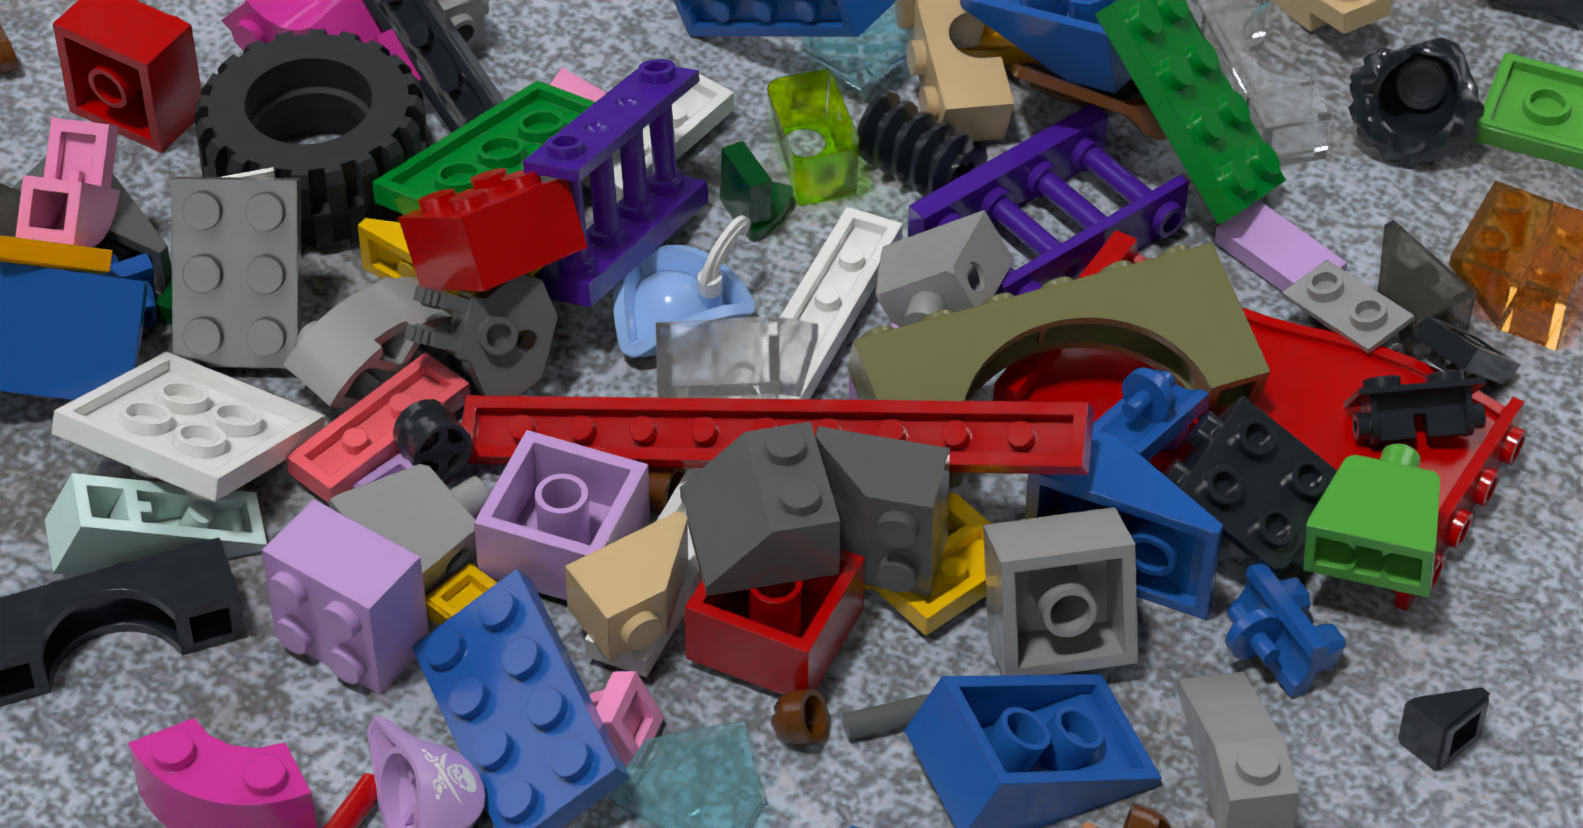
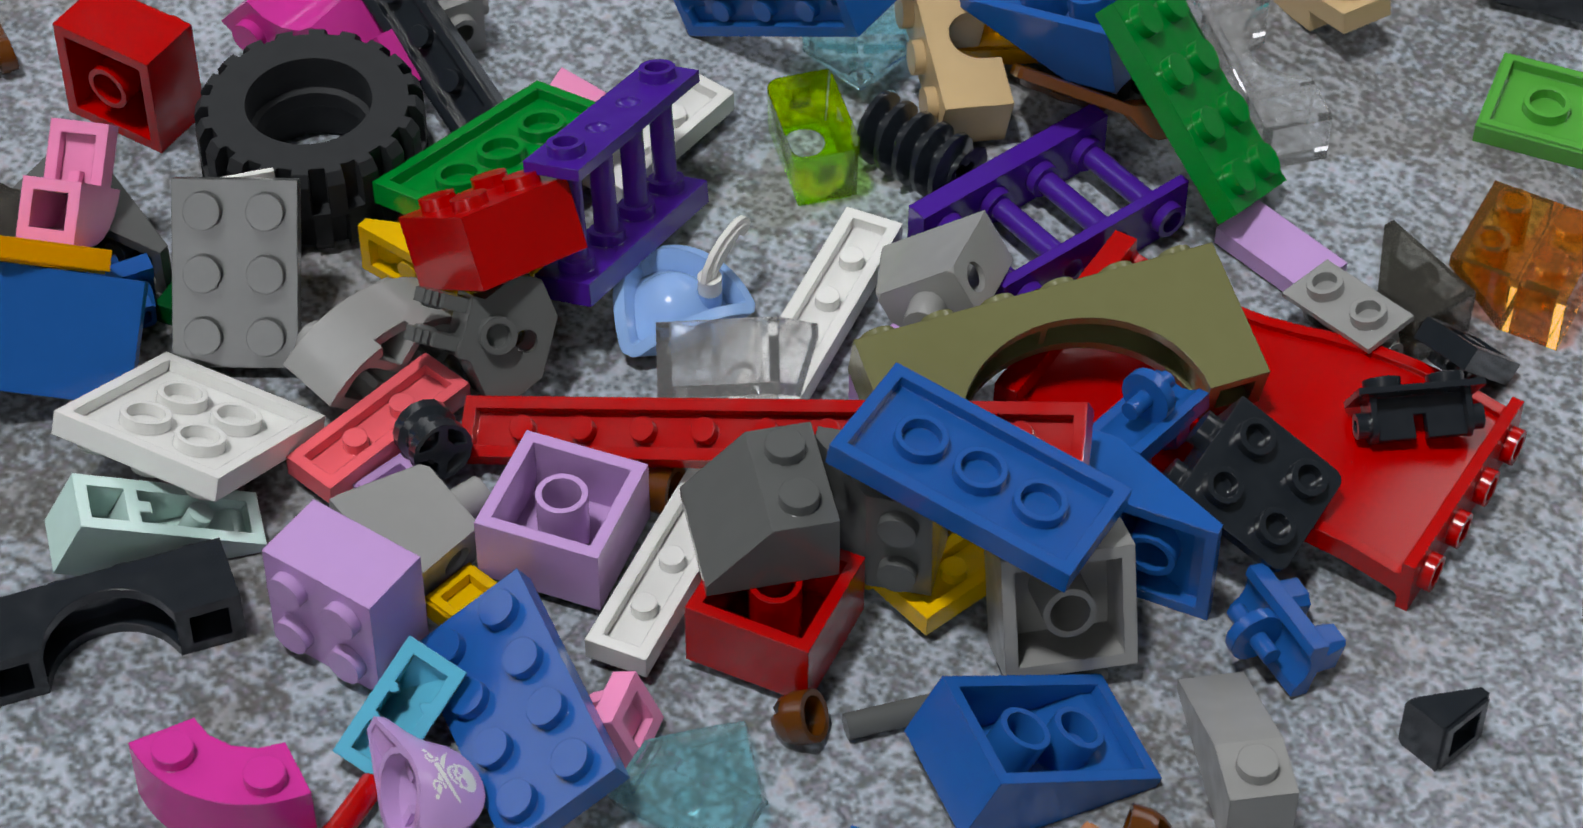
tan slope [565,510,689,662] -> none
dark green tile [719,140,794,241] -> none
bright green torso [1303,444,1440,598] -> none
black hair [1348,38,1485,167] -> none
none -> medium azure slope [332,635,468,775]
none -> blue plate [825,362,1133,593]

